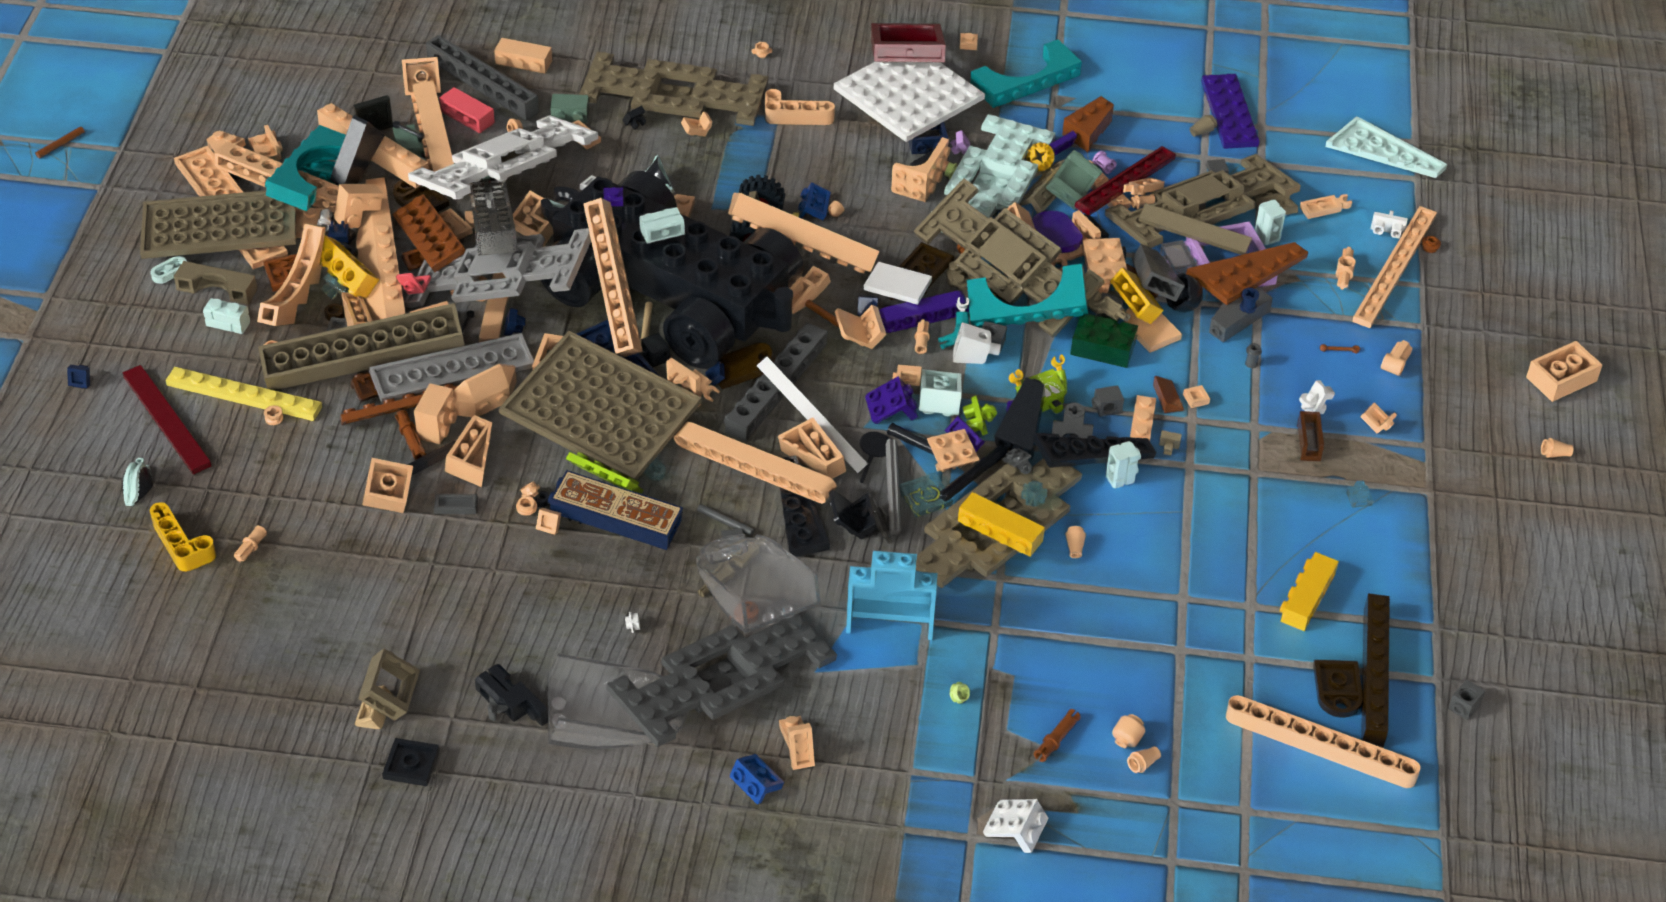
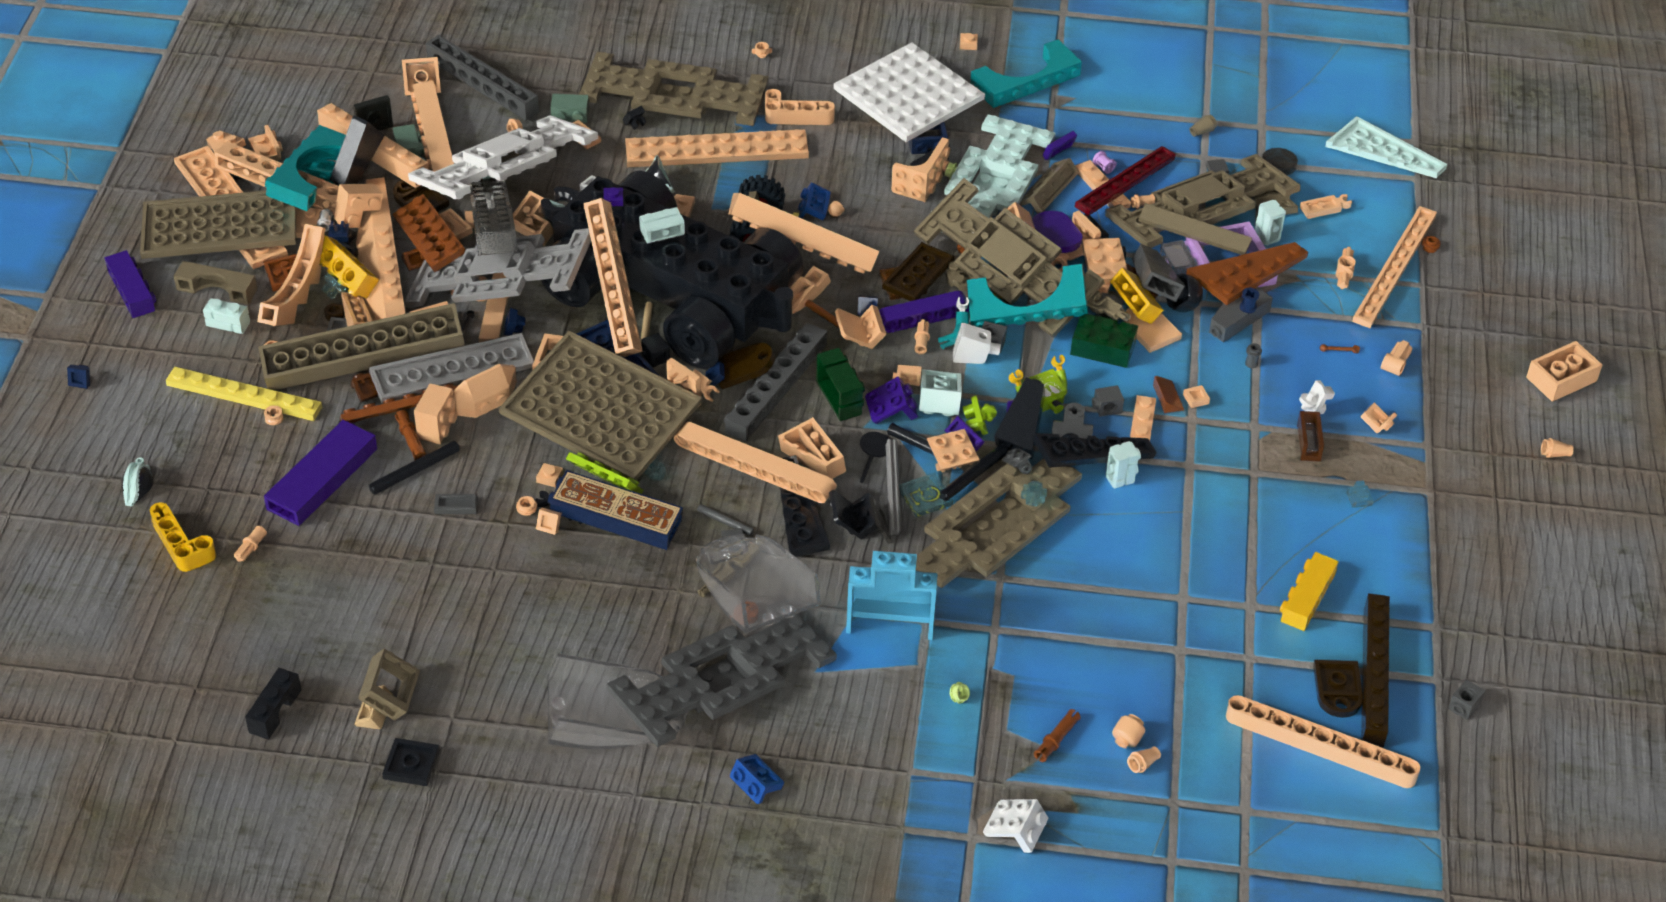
dark orange bar [35,126,85,159] -> none
dark red tile [122,365,212,474] -> none
light aqua plate [151,256,186,284] -> none
light nougat brick [362,458,413,513] -> none
black hinge [393,121,424,140] -> none
coral bracket [396,273,431,295] -> none
coral brick [439,87,495,133] -> none
light nougat wedge [445,415,492,487] -> none
black plate [475,664,549,726] -> none
light nougat brick [494,38,552,74] -> none
light nougat plate [520,481,540,498] -> none
white plate [625,612,640,633] -> none
light nougat bracket [681,112,712,137] -> none
white sticker [757,357,868,473] -> none
light nougat bracket [779,716,815,770] -> none
white tile [864,262,932,305] -> none
dark red window [871,23,946,62] -> none
lavender tile [950,130,971,154] -> none
yellow brick [958,492,1045,557] -> none
yellow gear [1026,142,1055,171] -> none
sand green panel [1046,150,1102,210] -> none
dark orange wedge [1062,96,1114,152] -> none
light nougat cone [1065,526,1086,558] -> none
light nougat plate [1123,177,1165,195] -> none
dark tan tile [1159,430,1182,456] -> none
dark purple plate [1201,74,1260,149] -> none
white hips [1371,210,1408,239] -> none
none -> dark purple brick [104,250,156,318]
none -> black arch [245,667,302,740]
none -> dark purple brick [264,420,377,526]
none -> light nougat plate [536,463,563,488]
none -> light nougat plate [625,129,809,167]
none -> dark green piece [816,348,865,421]
none -> clear smoke tile [1262,148,1298,175]

